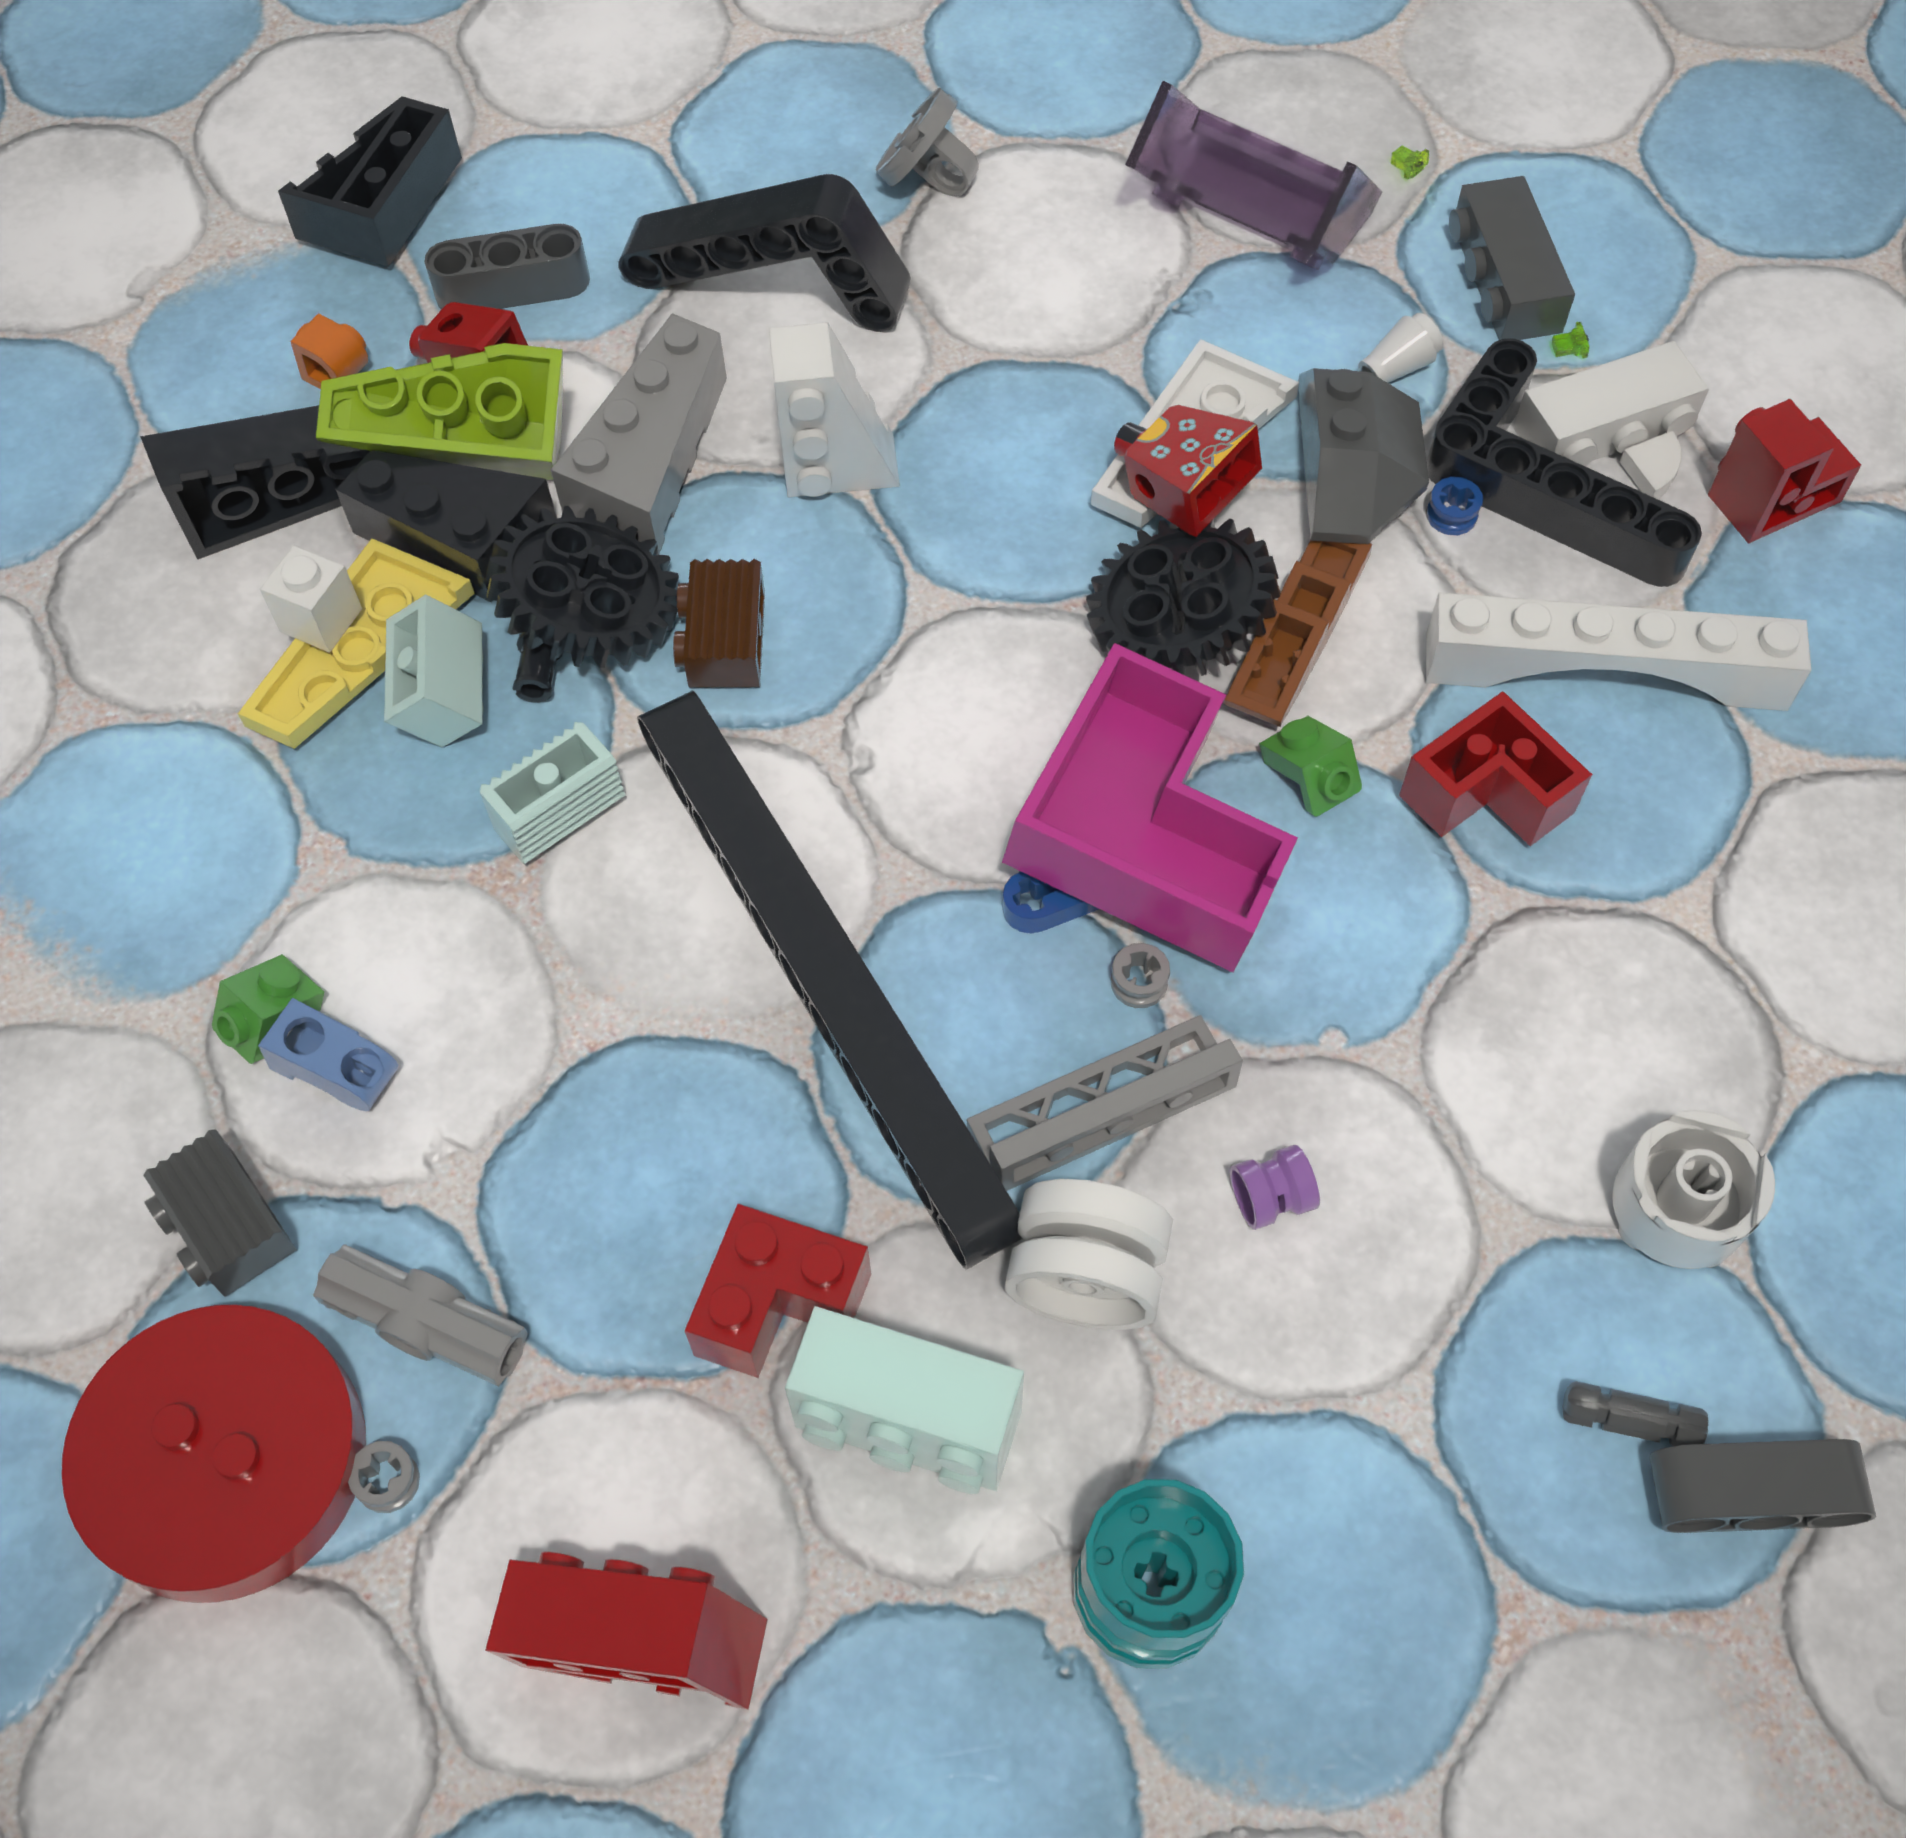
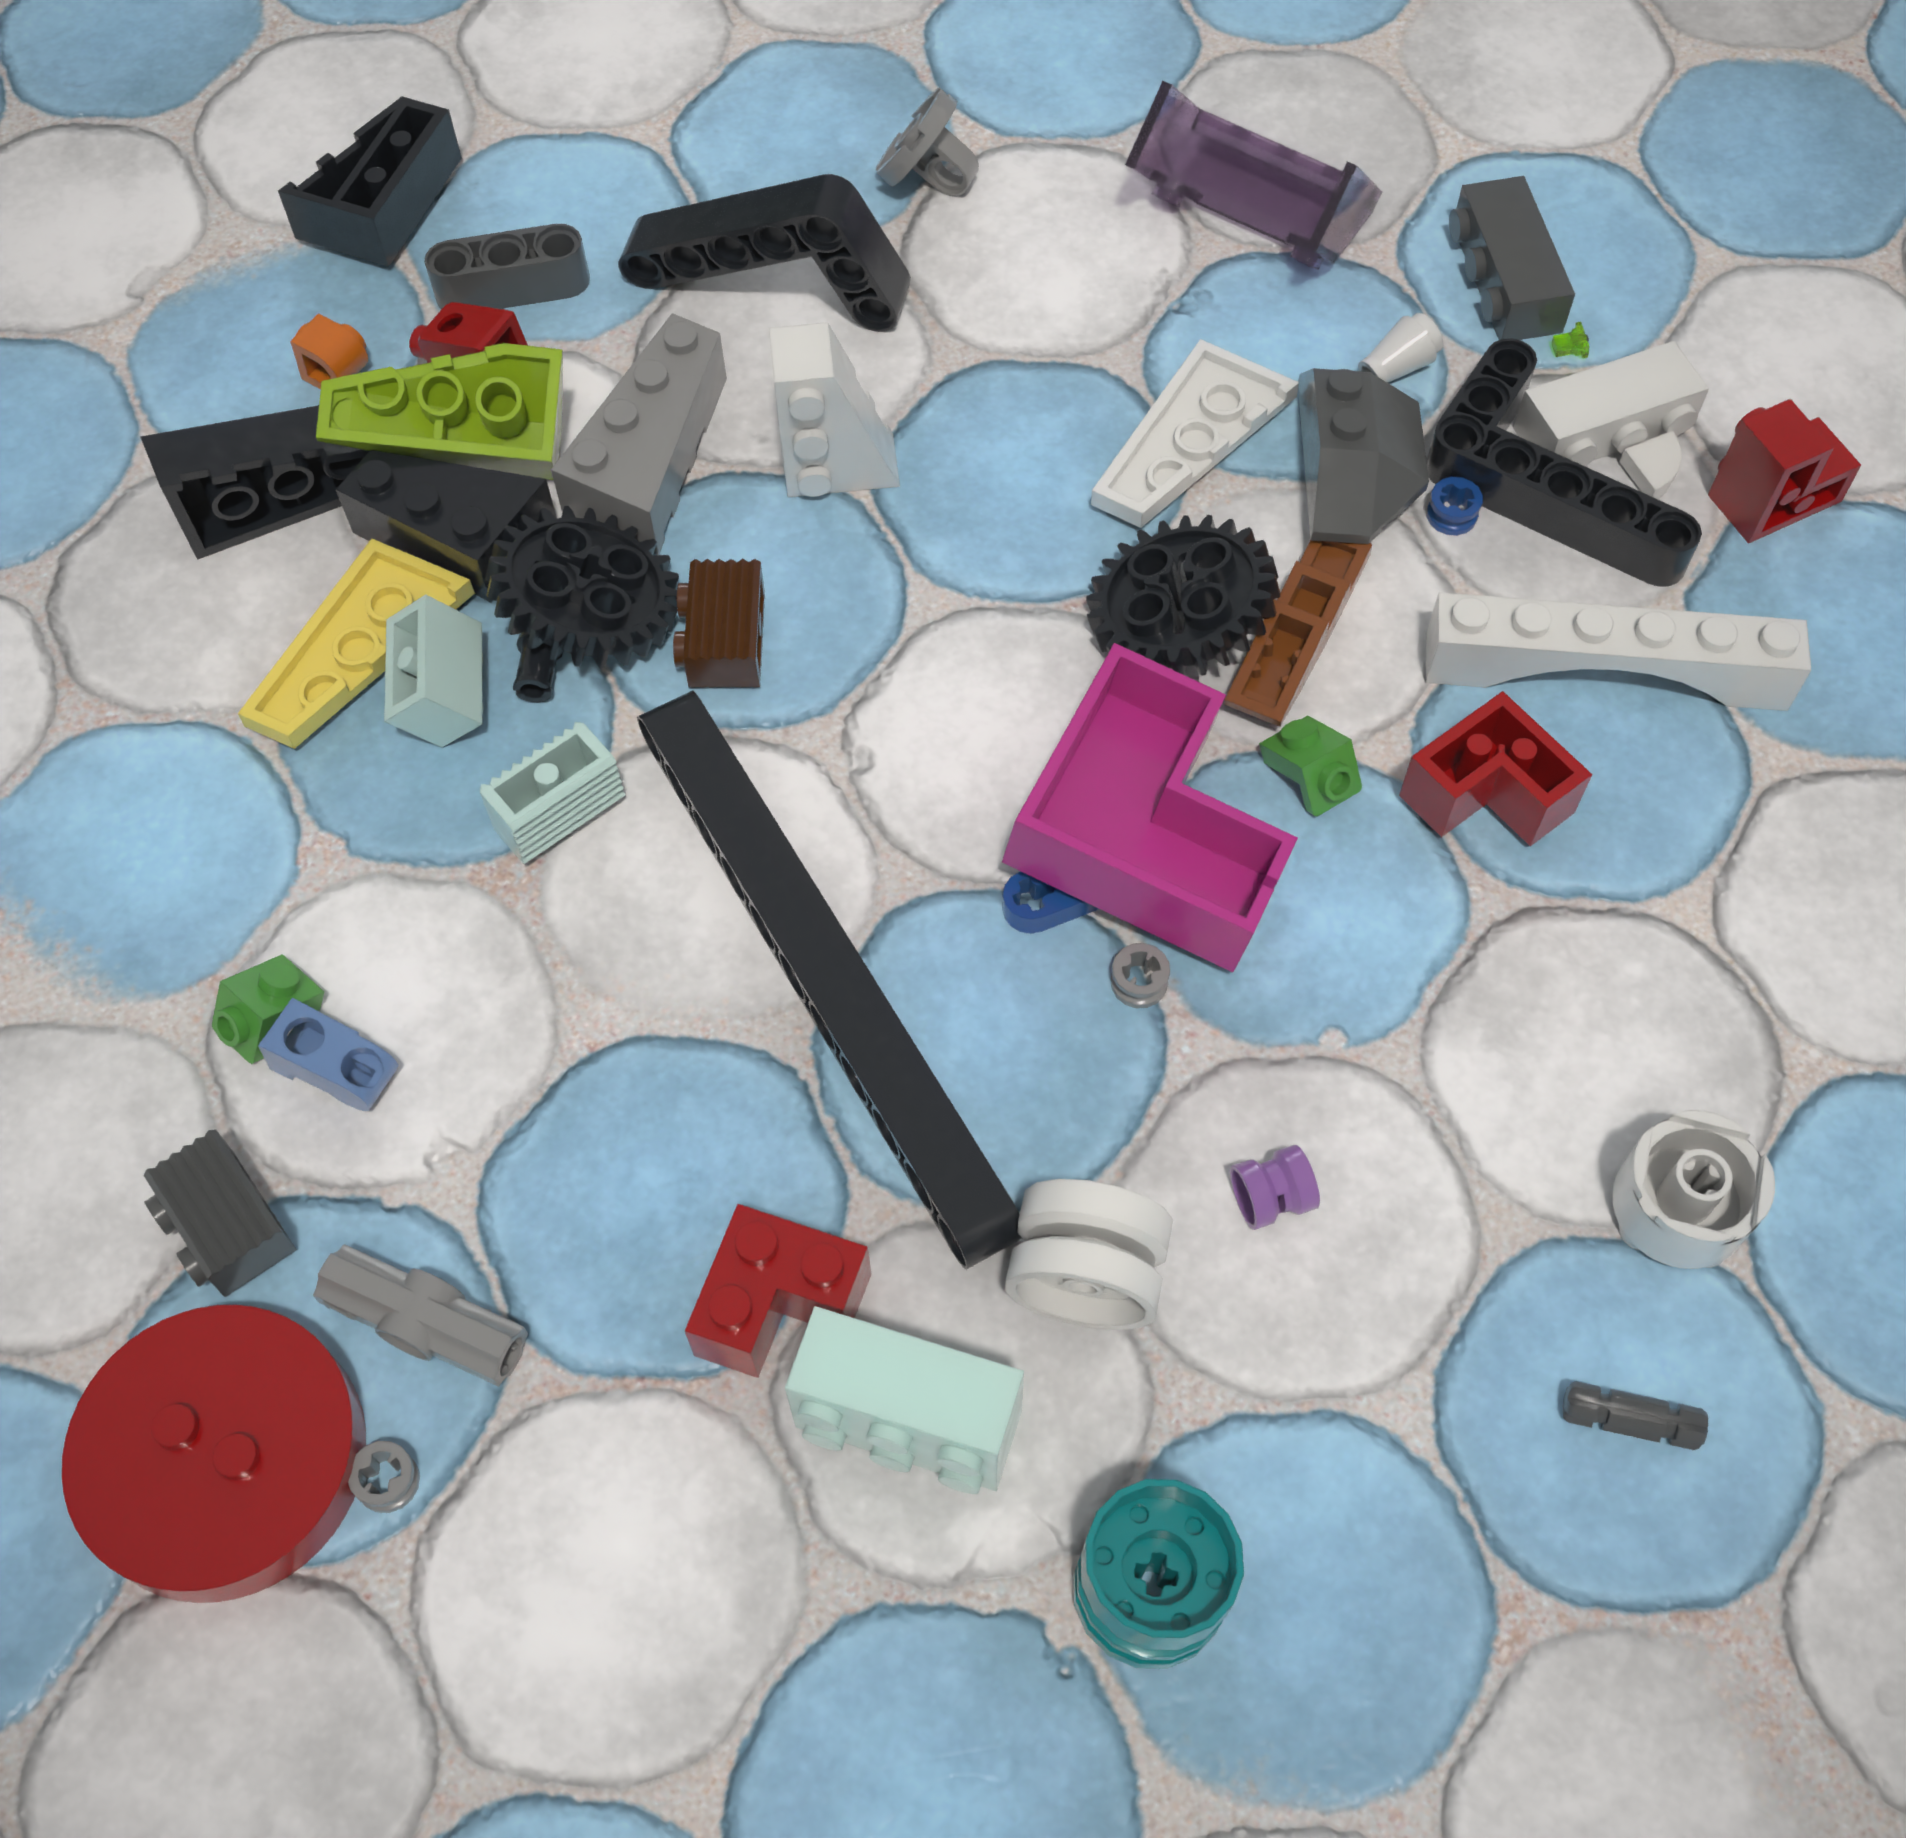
white brick [260,545,362,653] -> none
red wedge [485,1552,768,1710] -> none
light grey fence [967,1015,1243,1191] -> none
red torso [1114,405,1262,537] -> none
clear neon green piece [1391,145,1429,179] -> none
dark grey beam [1649,1439,1876,1533] -> none

